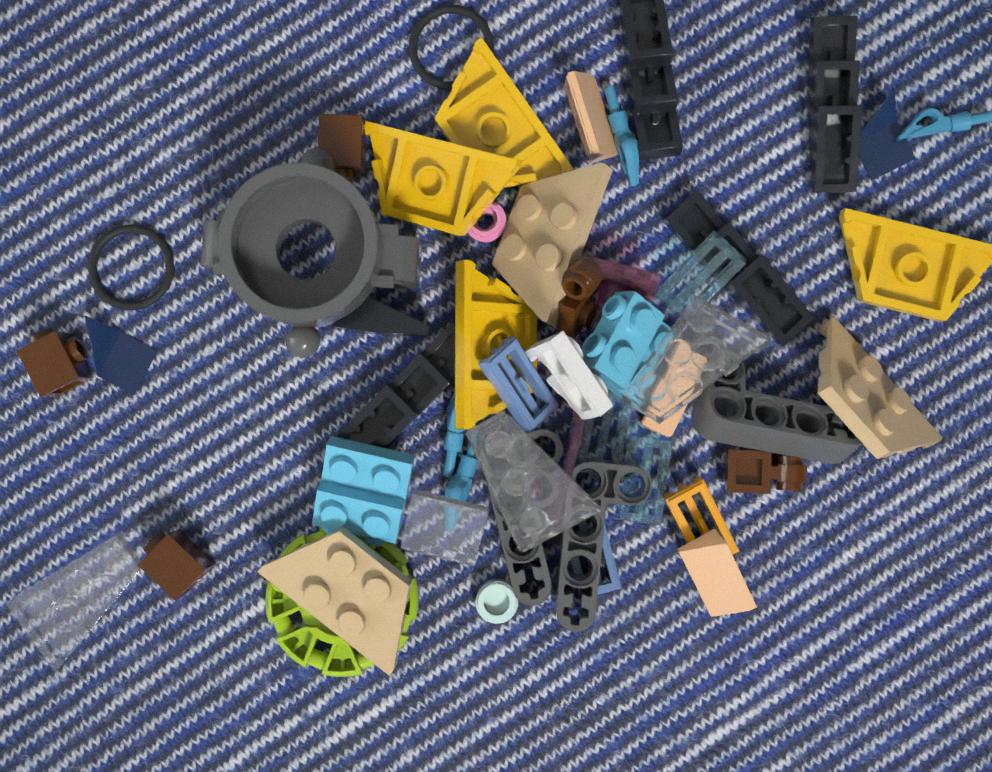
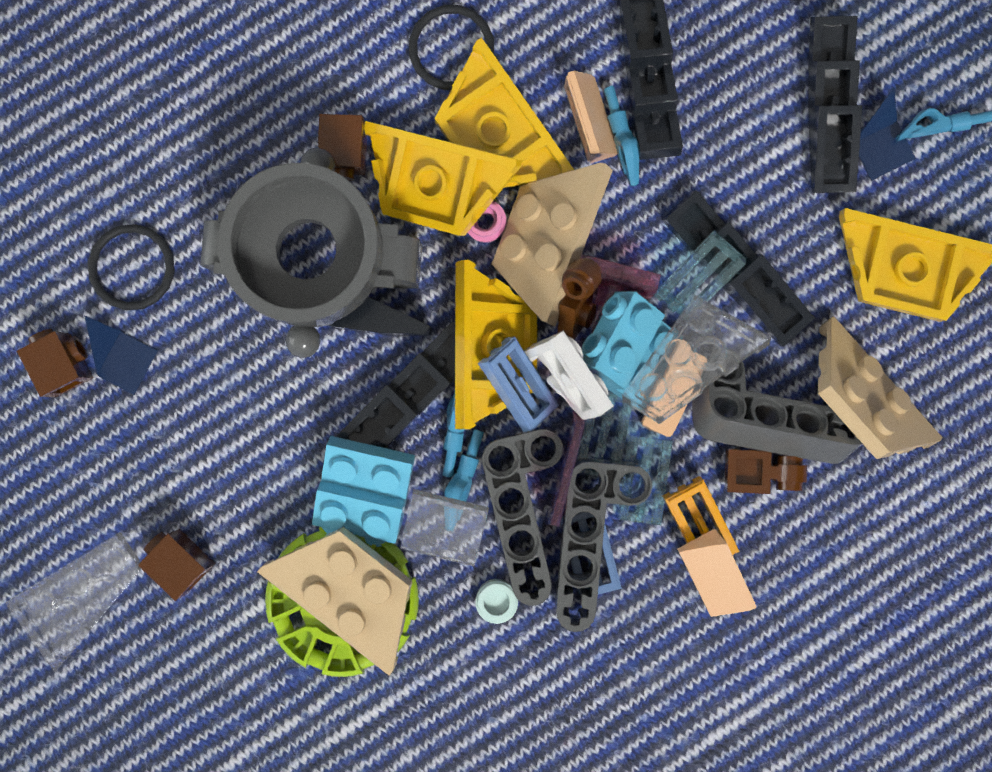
clear wing [465,411,603,552] -> none

